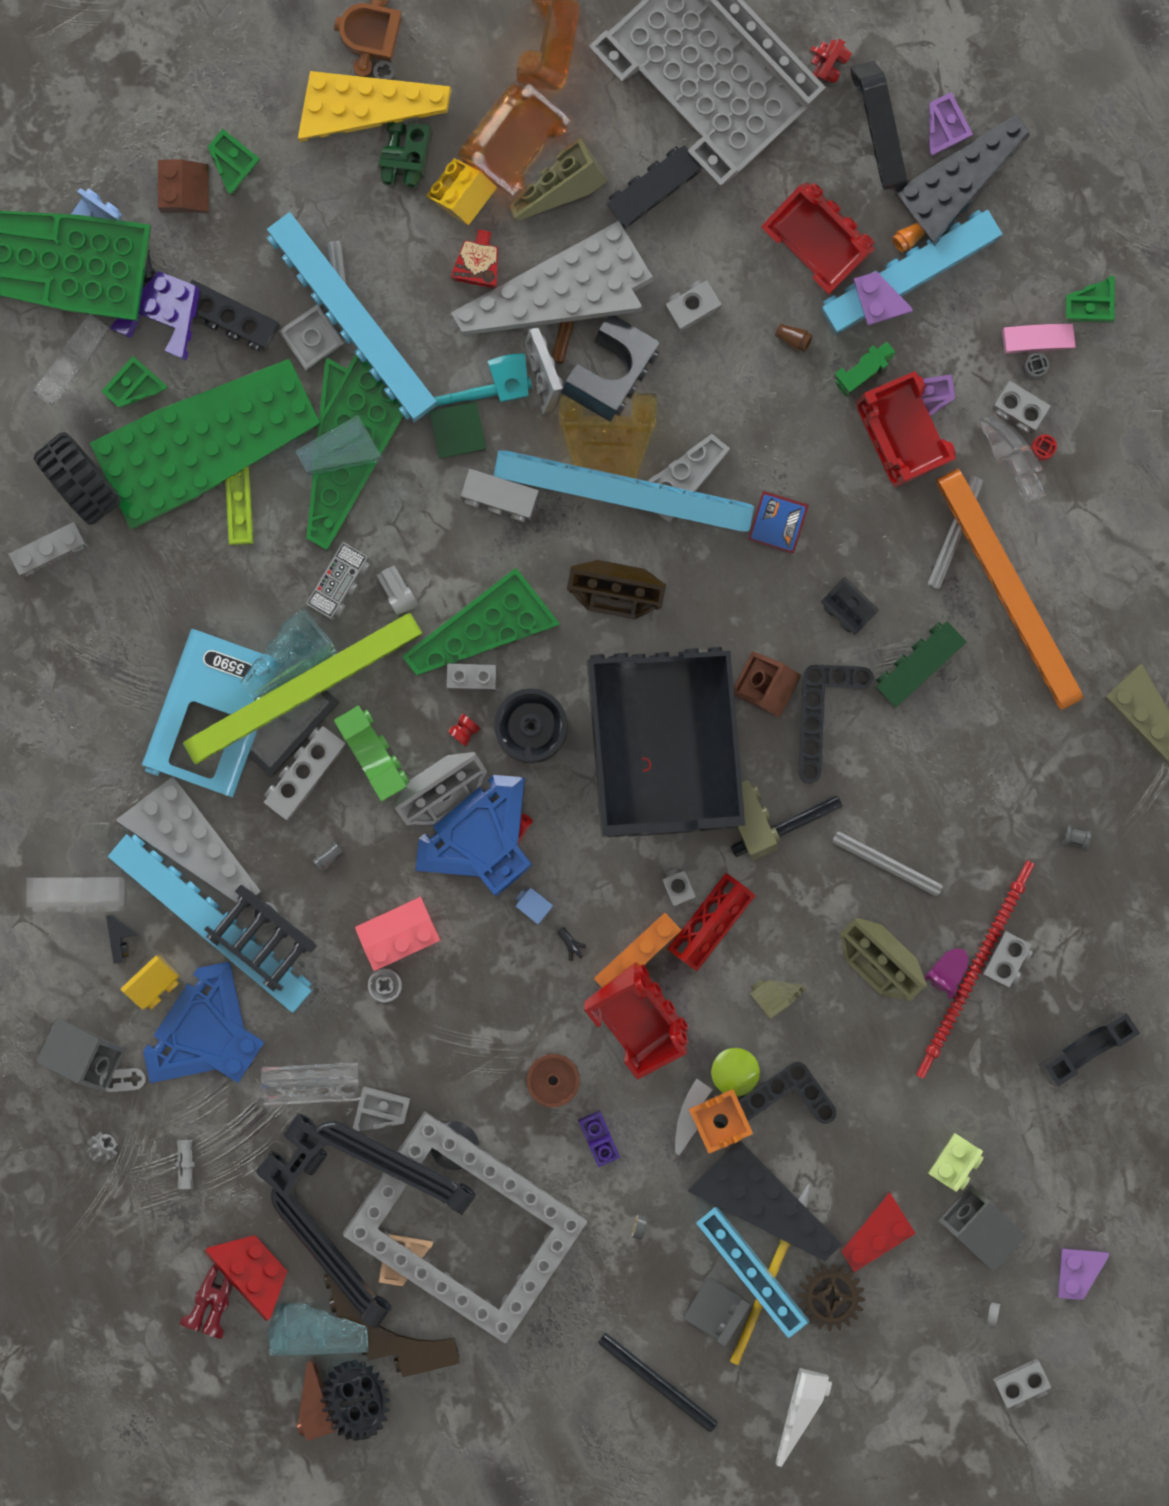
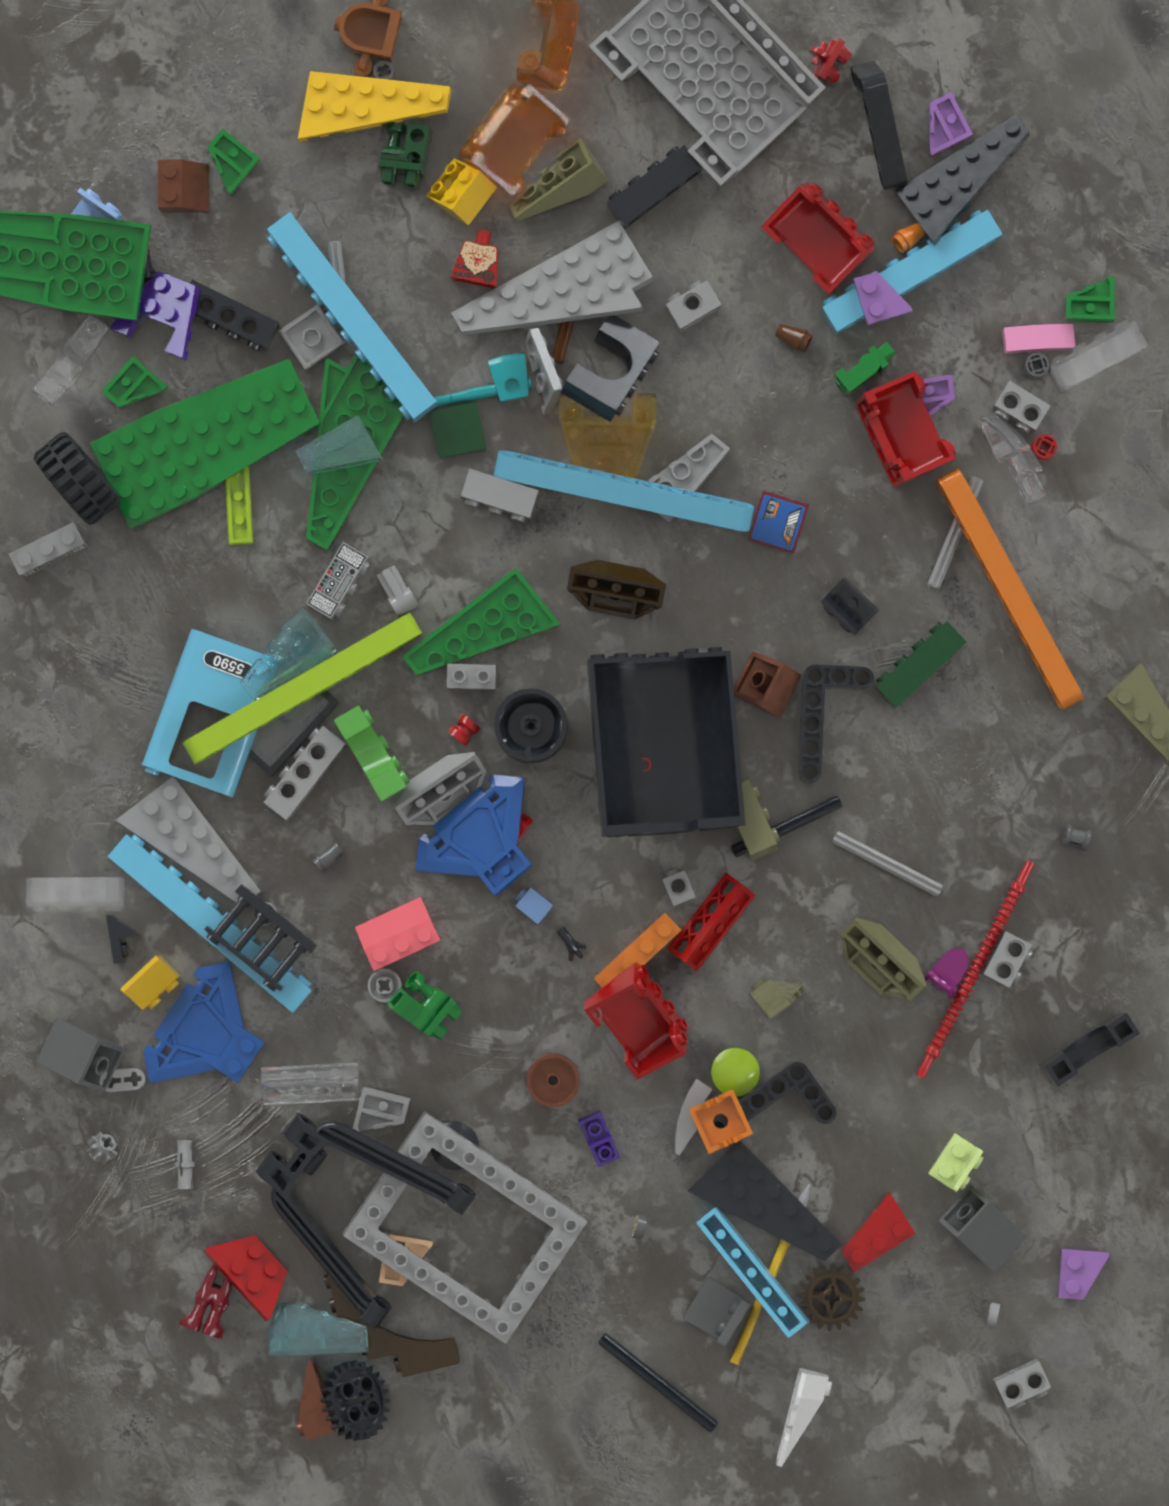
none -> green hips [387,971,462,1039]
none -> clear brick [1048,320,1148,394]

